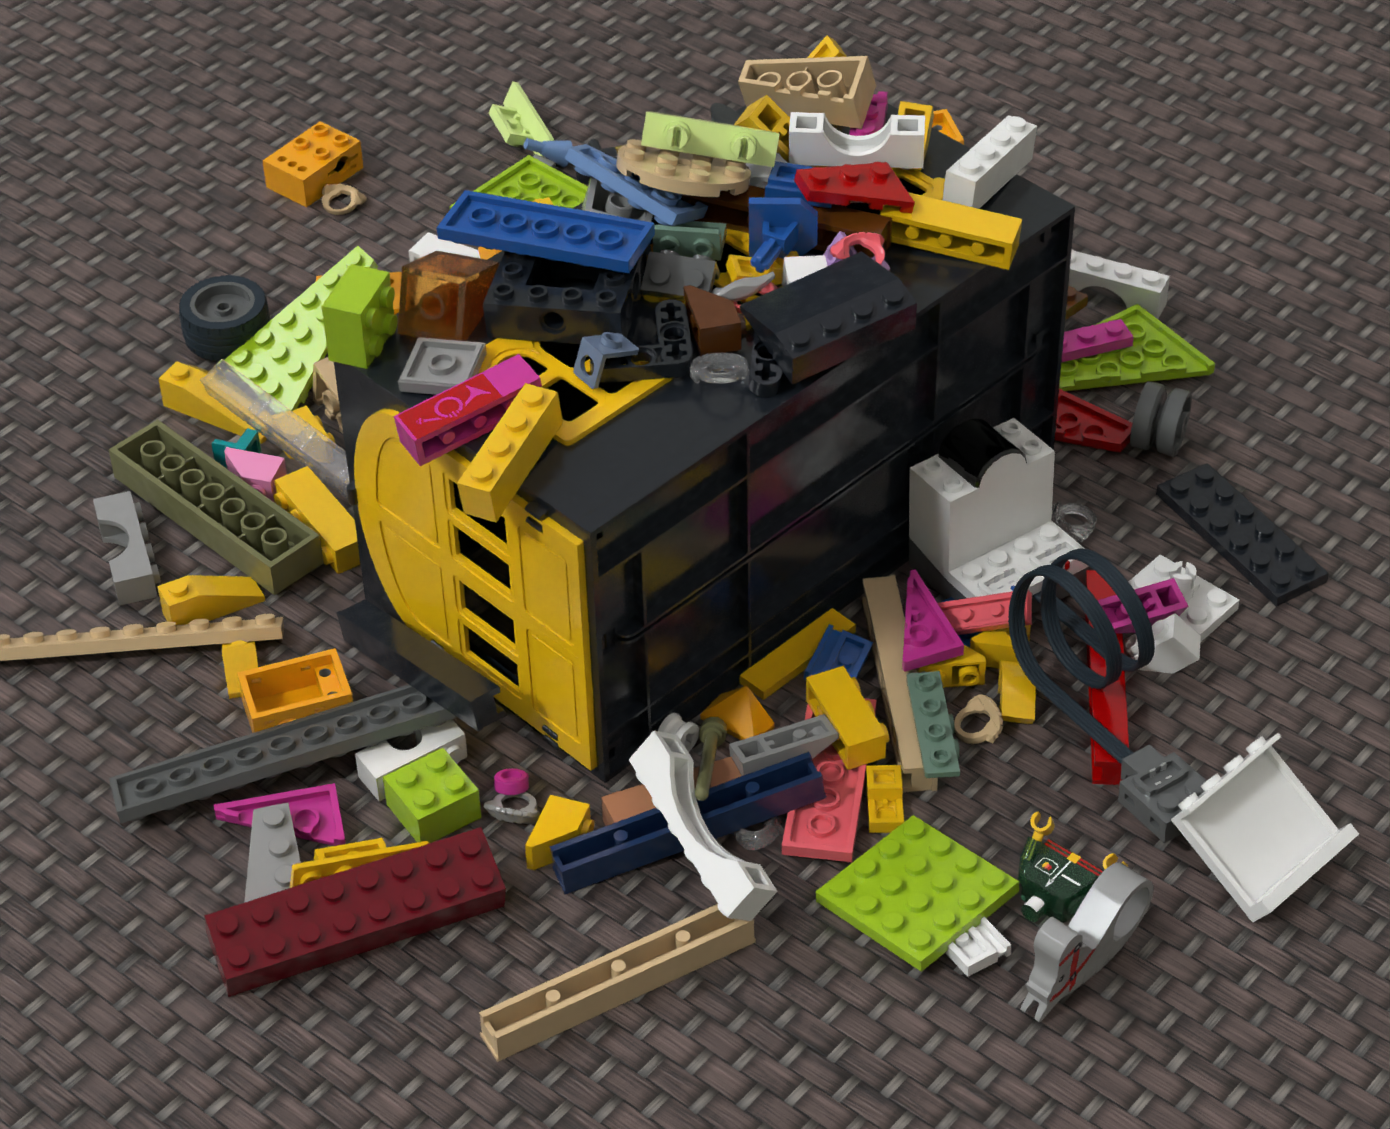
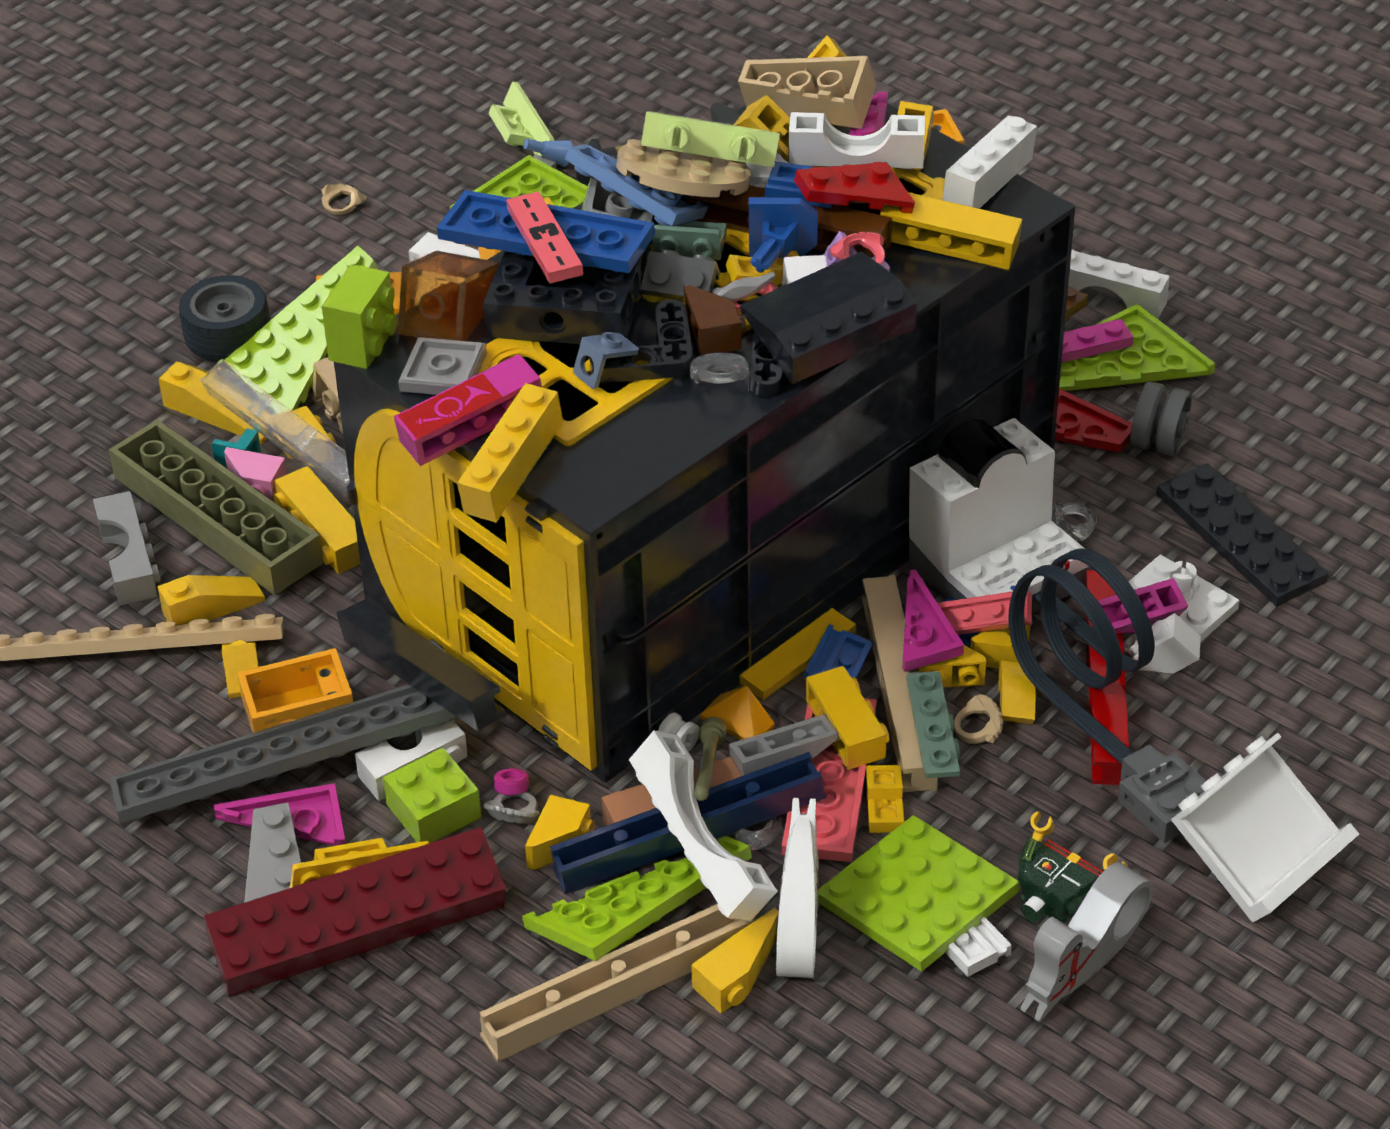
light orange piece [262,121,364,208] -> none
none -> coral tile [506,191,583,283]
none -> lime wing [522,836,752,961]
none -> yellow slope [691,907,779,1014]
none -> white animal [776,798,819,978]

